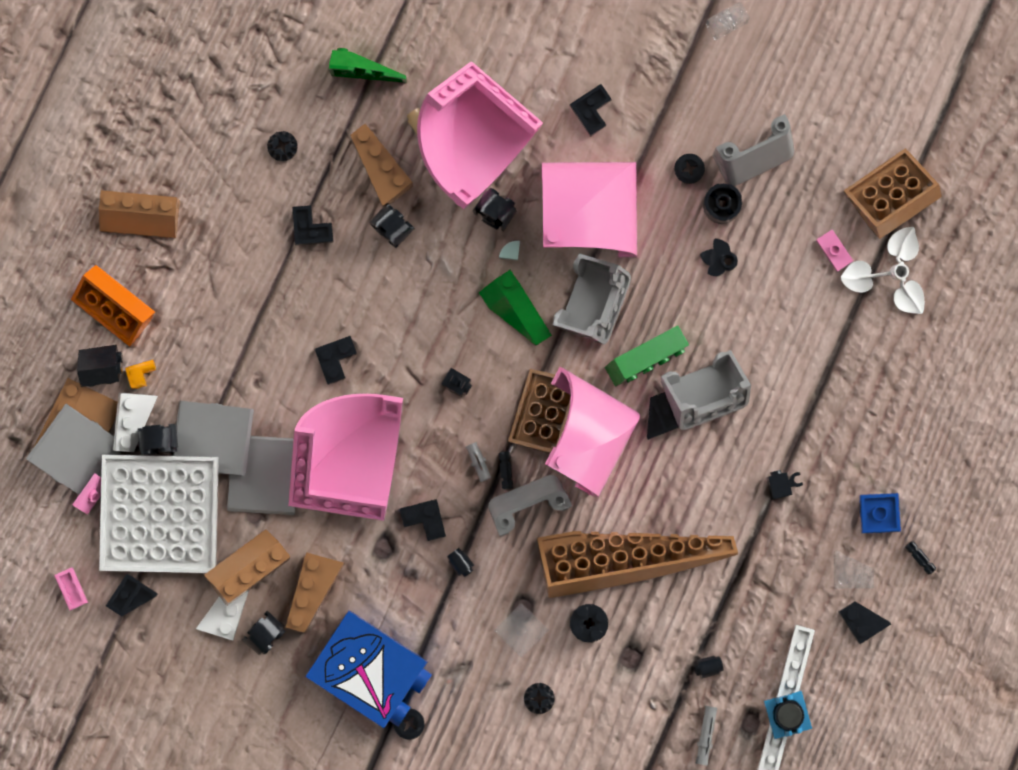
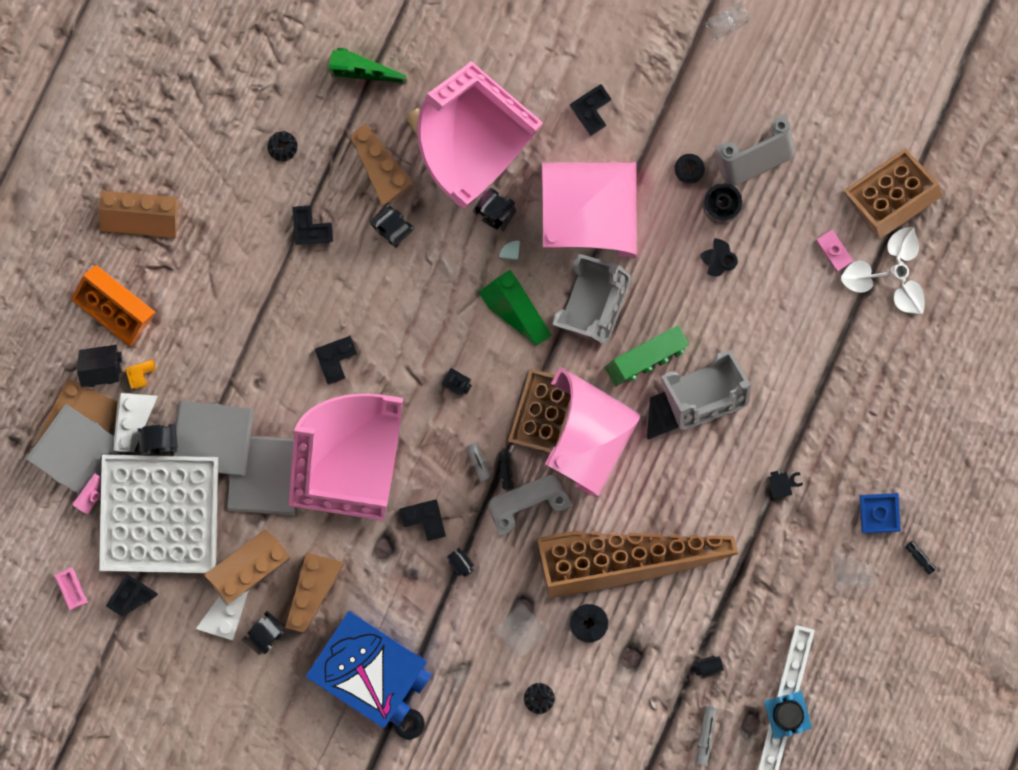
black wing [838,601,891,644] -> none

